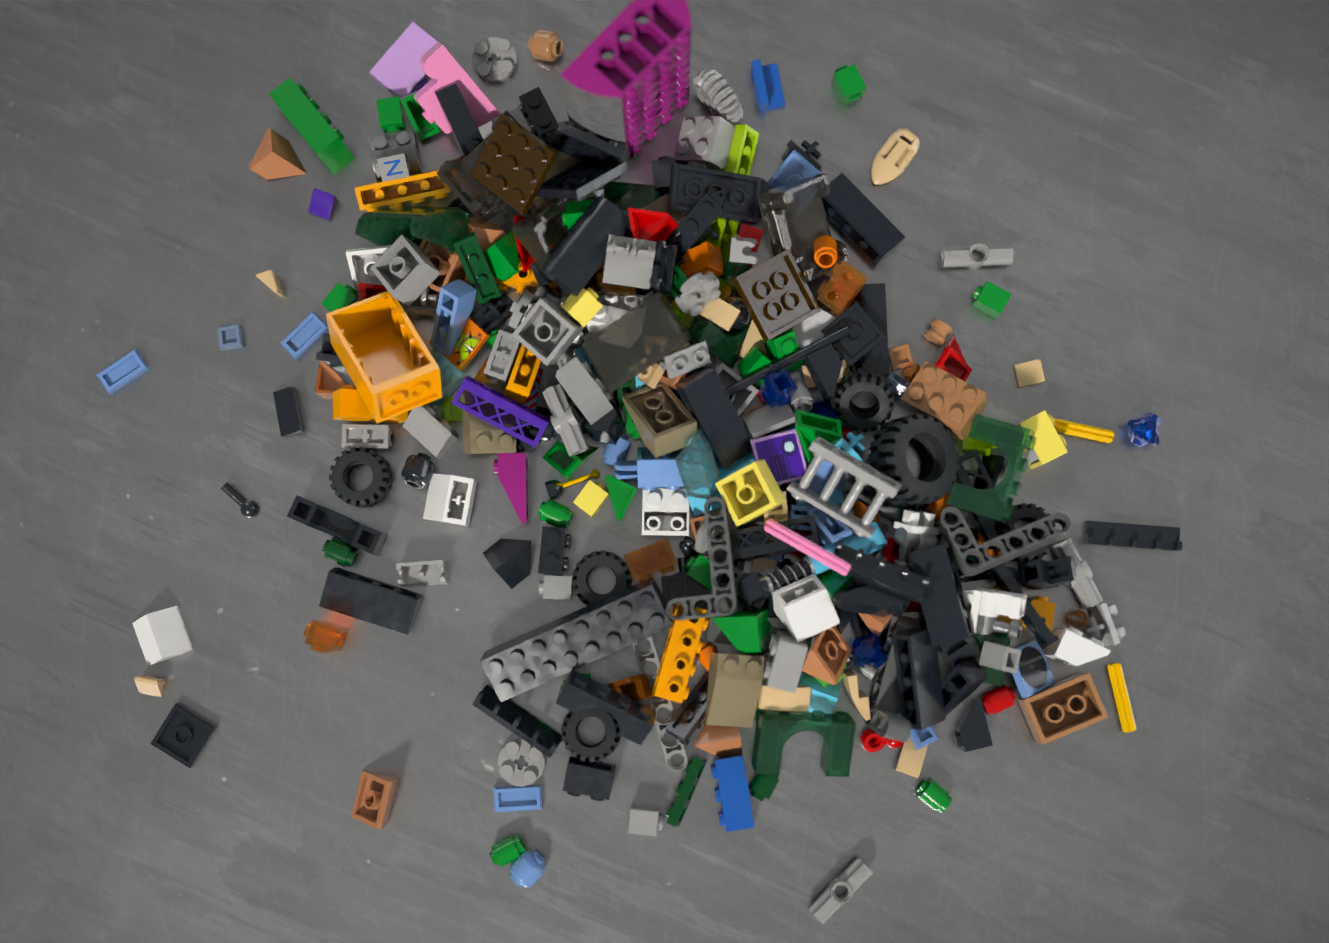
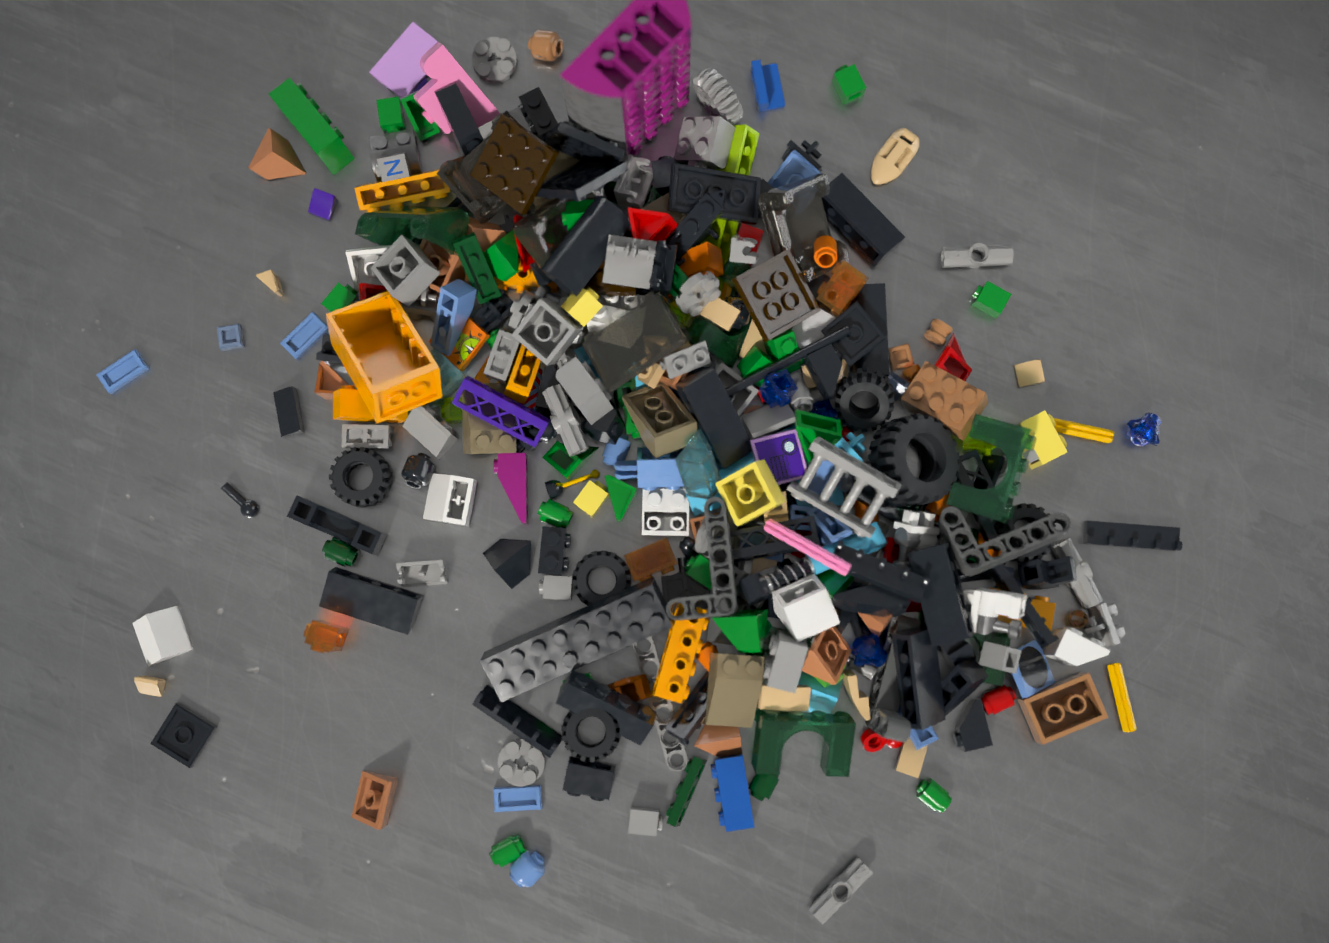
none -> light grey hinge [613,155,654,209]

